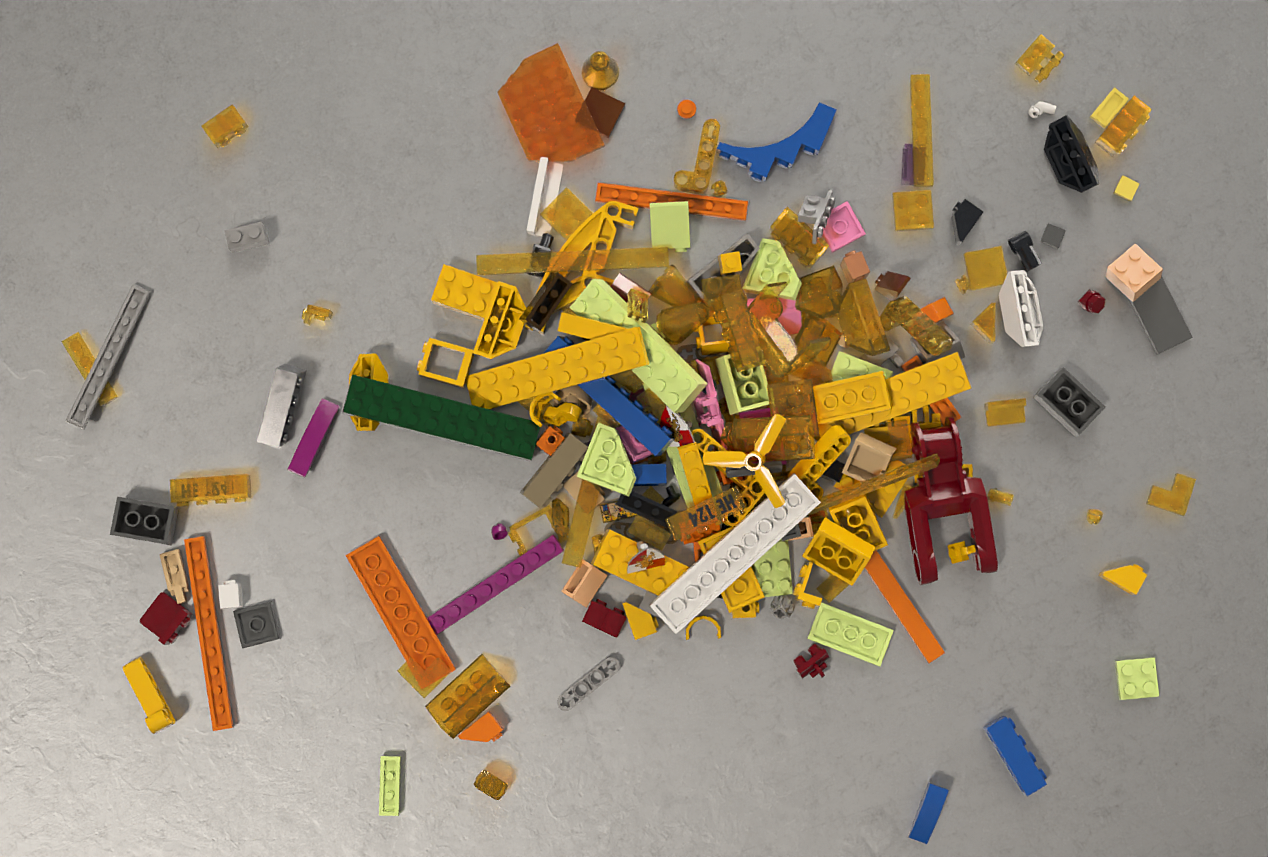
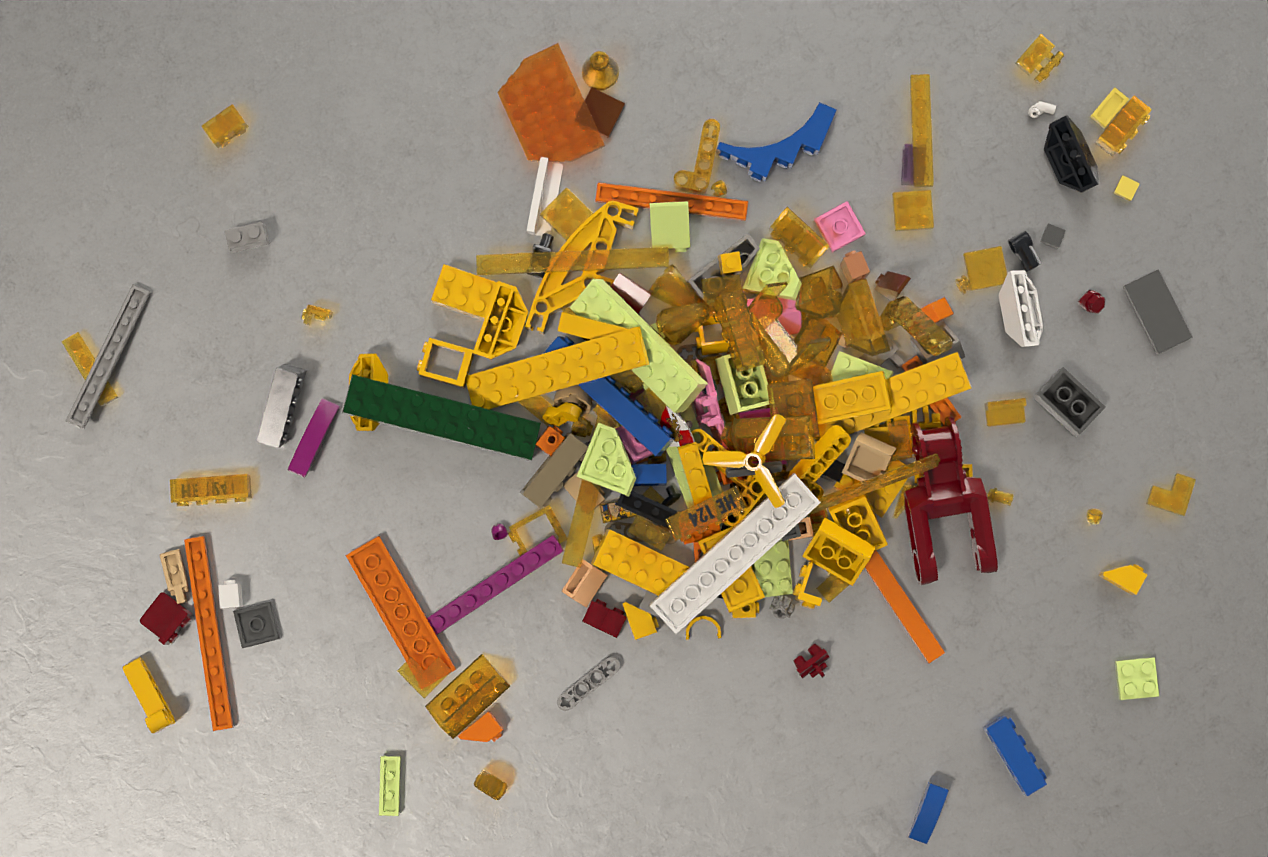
dark grey brick [110,496,179,545] -> none
dark brown brick [519,272,573,331] -> none
yellow helmet [529,392,562,427] -> none
clear yellow tile [551,498,569,538] -> none
clear yellow tile [627,289,648,324] -> none
shield [627,541,665,574] -> none
orange plate [677,100,696,119] -> none
light grey bracket [798,189,835,244] -> none
yellowish green plate [807,602,894,667] -> none
yellow plate [947,541,976,564] -> none
black slope [951,199,983,245] -> none
clear yellow slope [970,303,995,344] -> none
light nougat brick [1106,244,1163,302] -> none

